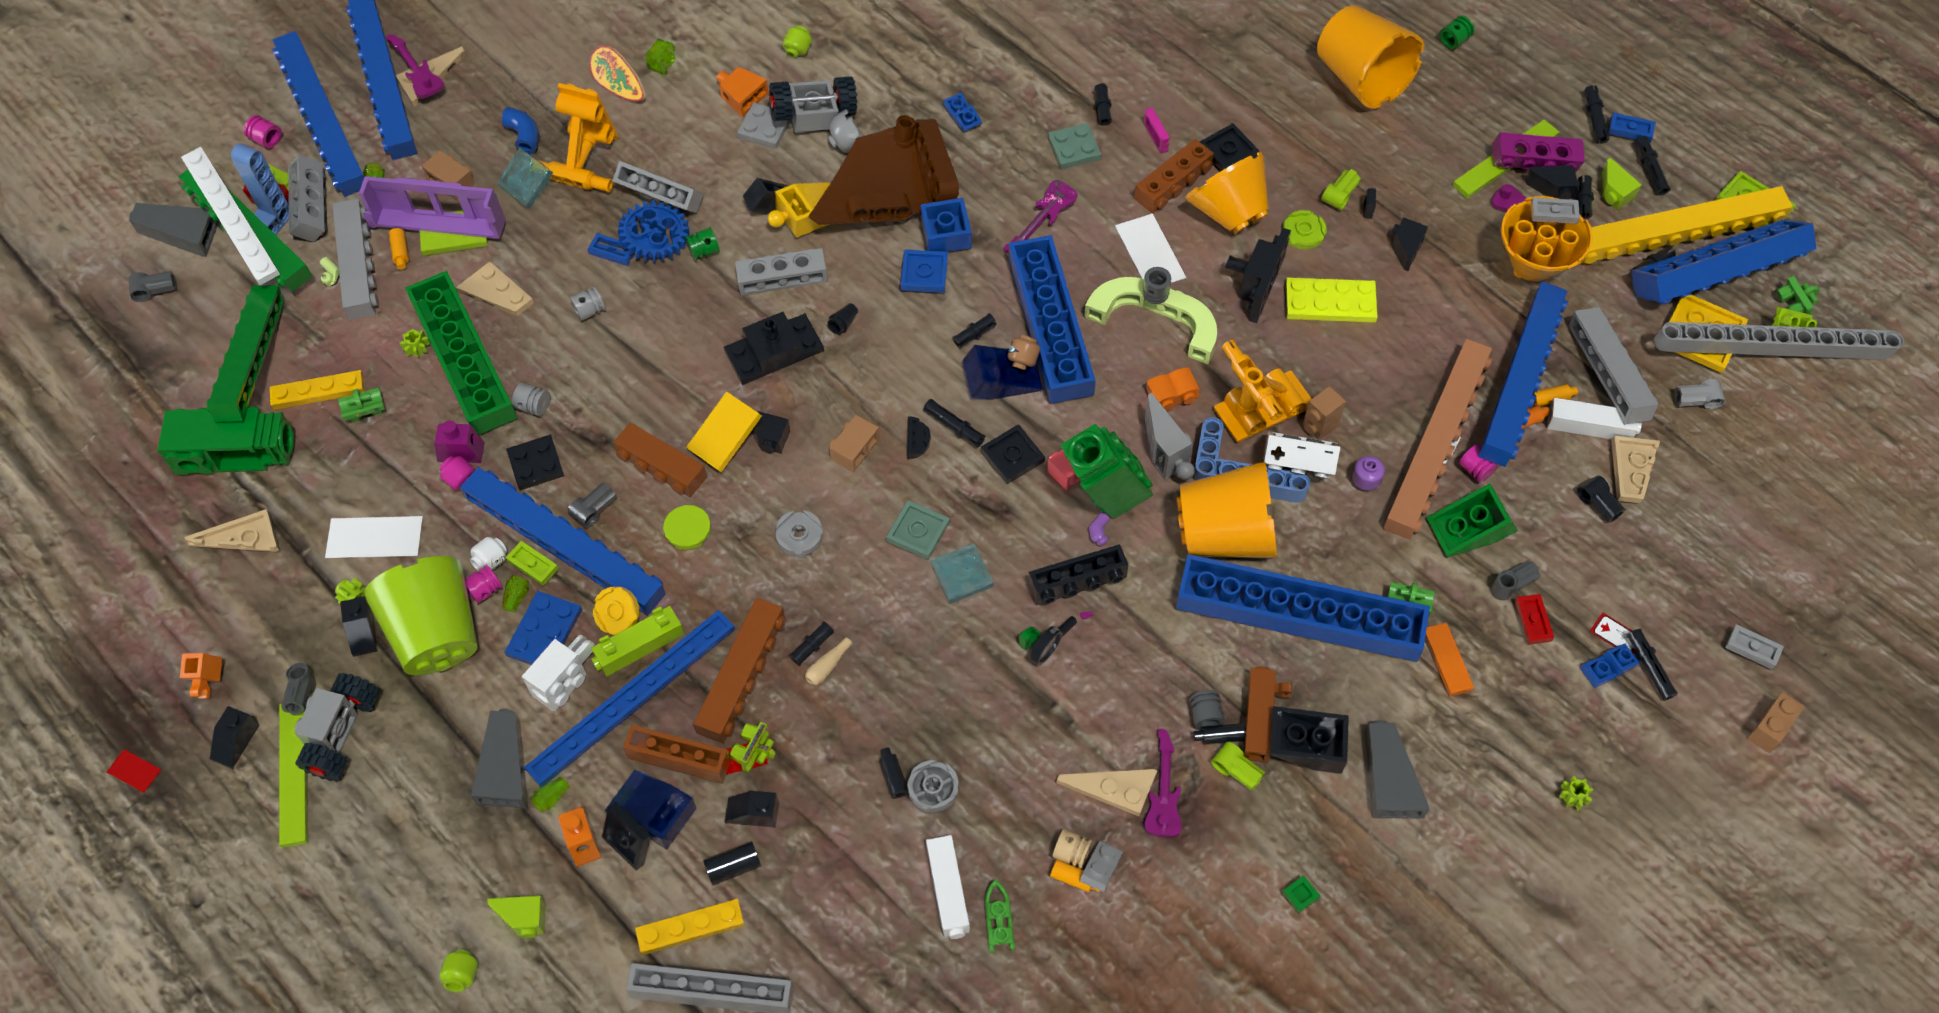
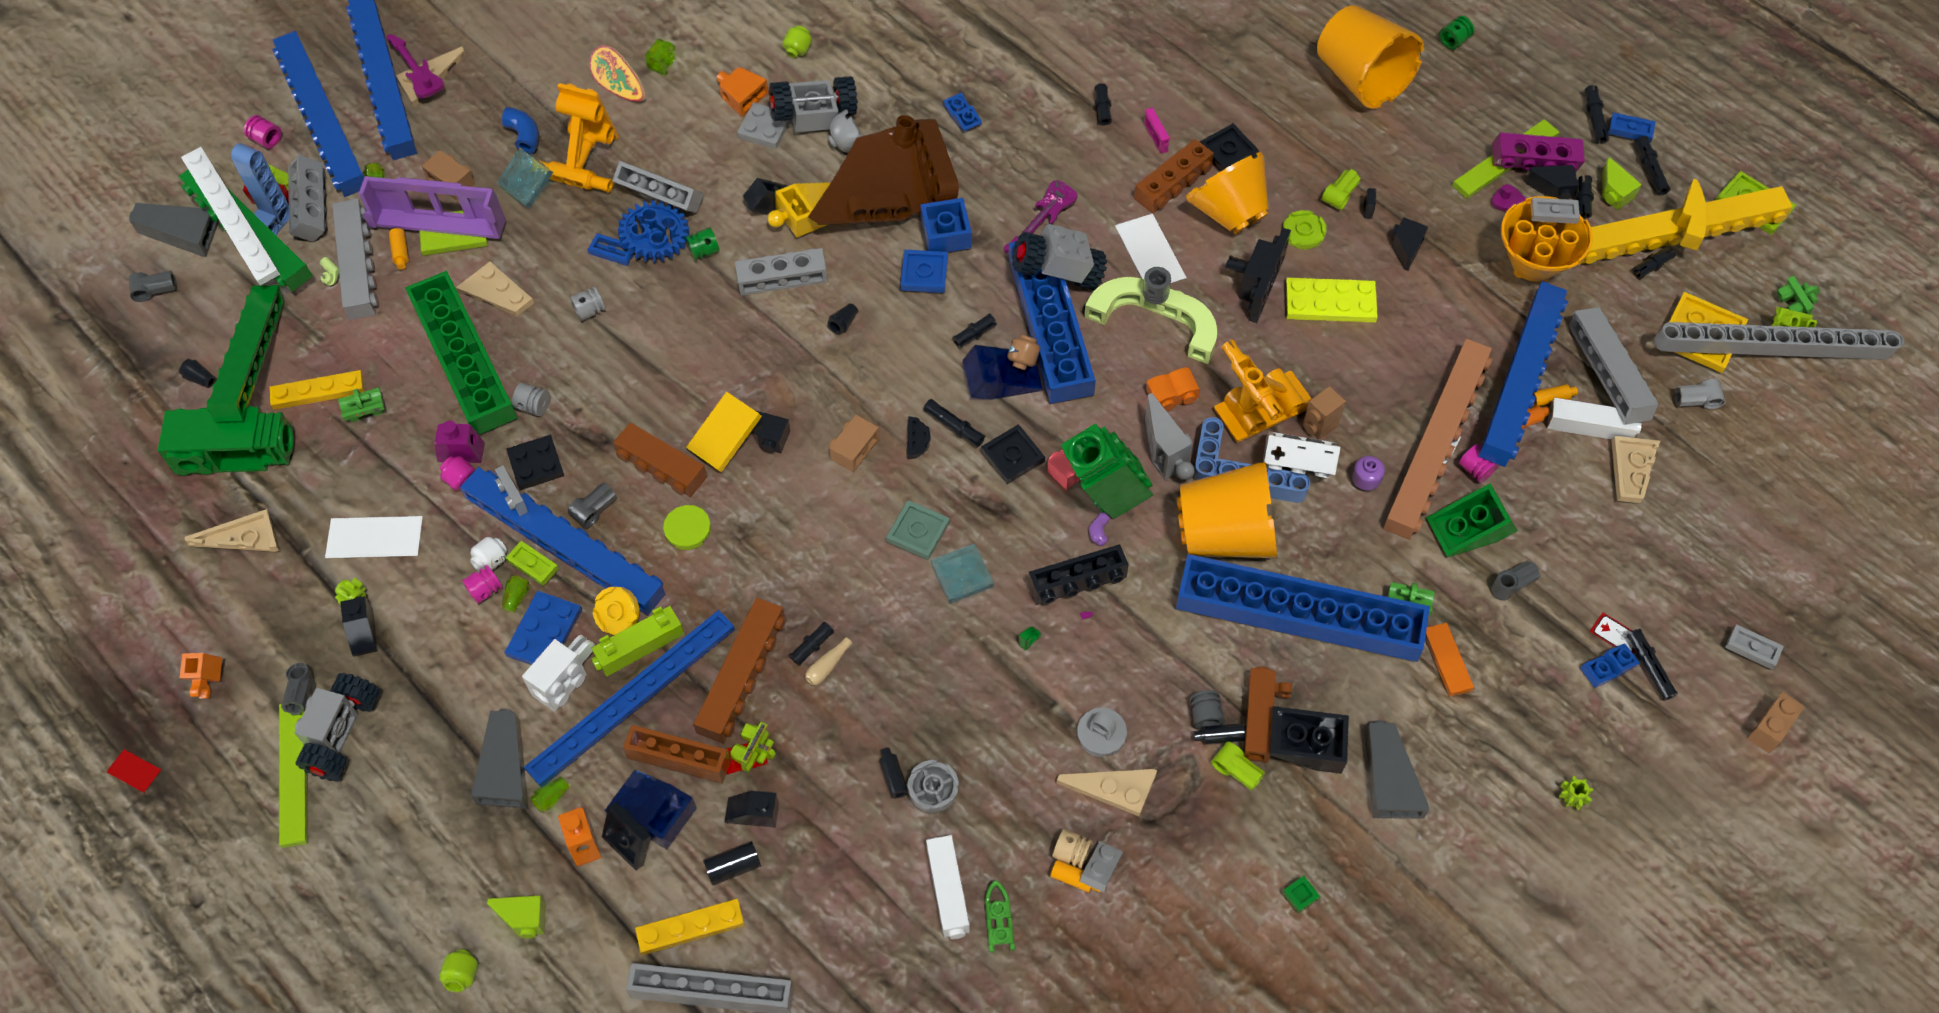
black slope [209,706,259,769] -> none
lime cone [364,556,478,675] -> none
lime gear [400,329,430,358] -> none
black brick [724,311,824,385] -> none
light grey plate [775,511,823,558] -> none
black piece [1030,616,1077,666] -> none
sand green plate [1048,123,1101,169] -> none
magenta piece [1144,729,1182,838] -> none
red plate [1515,594,1554,645] -> none
black piece [1577,475,1626,523] -> none
blue brick [1631,219,1817,304] -> none
none -> black cone [179,359,216,388]
none -> light grey plate [495,466,528,516]
none -> brick [1012,224,1107,290]
none -> light grey tile [1077,708,1127,758]
none -> yellow slope [1676,179,1707,251]

